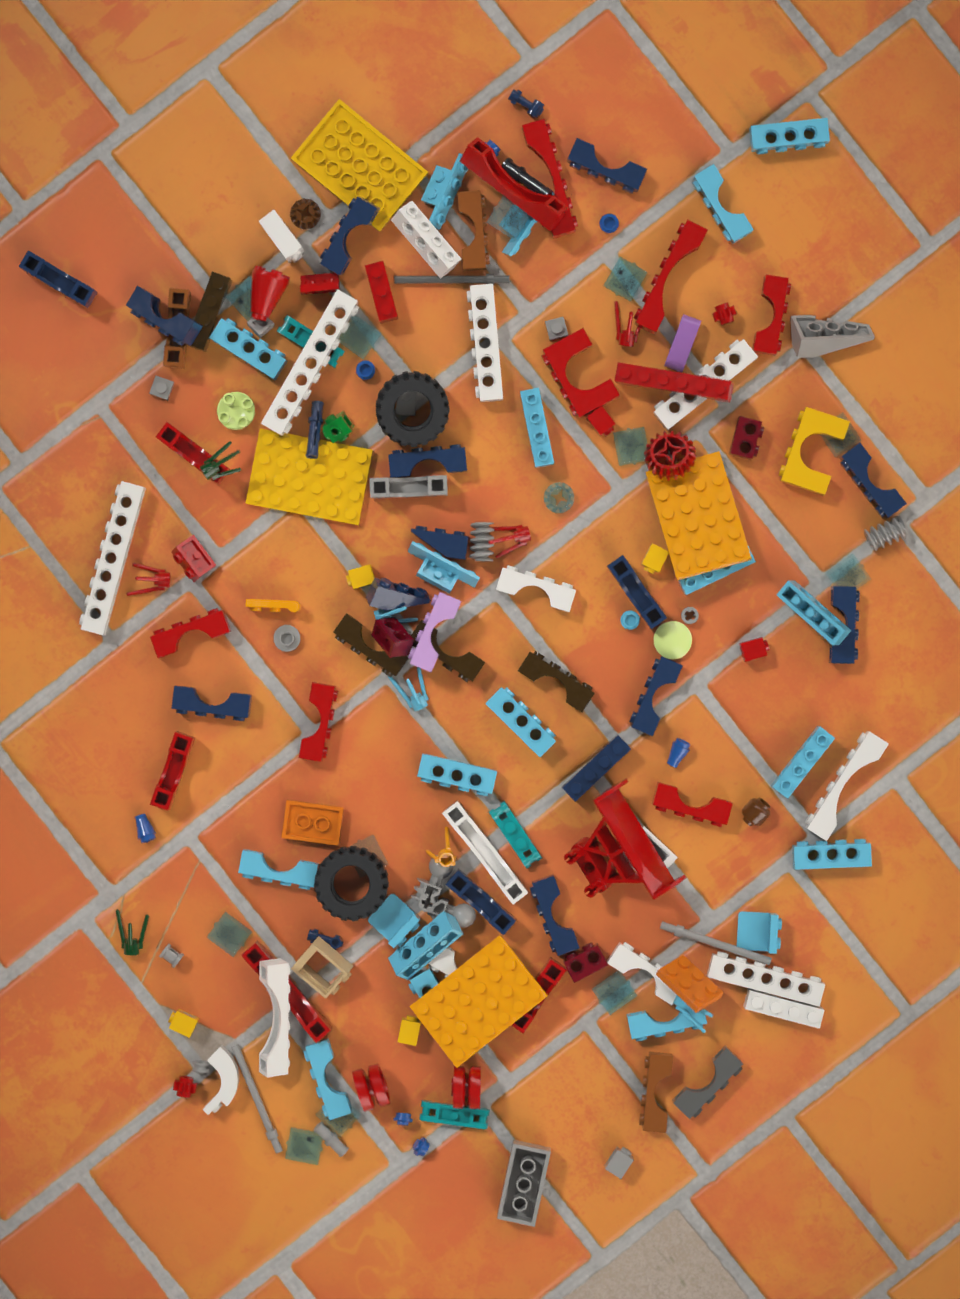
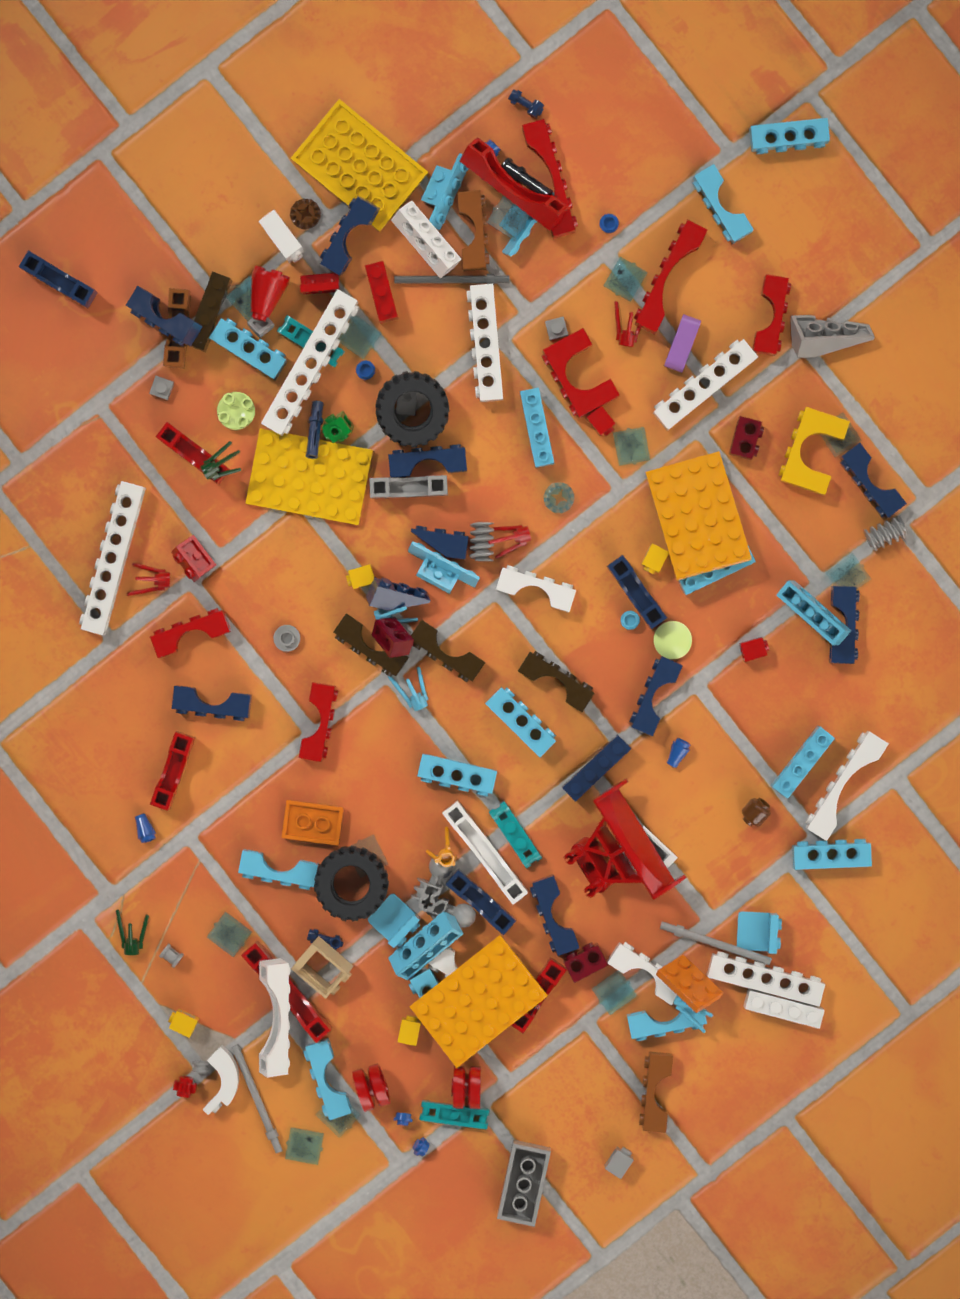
light orange plate [246,599,301,612] -> none
light grey pin [313,1121,349,1157] -> none
lavender arch [408,592,461,672] -> none
dark blue arch [567,138,647,194] -> none
red arch [614,362,734,403] -> none
red gear [644,430,696,481] -> none
red arch [652,782,733,827] -> none
dark grey arch [672,1046,743,1119] -> none
light grey bush [681,607,699,624] -> none
red gear [712,302,737,325] -> none

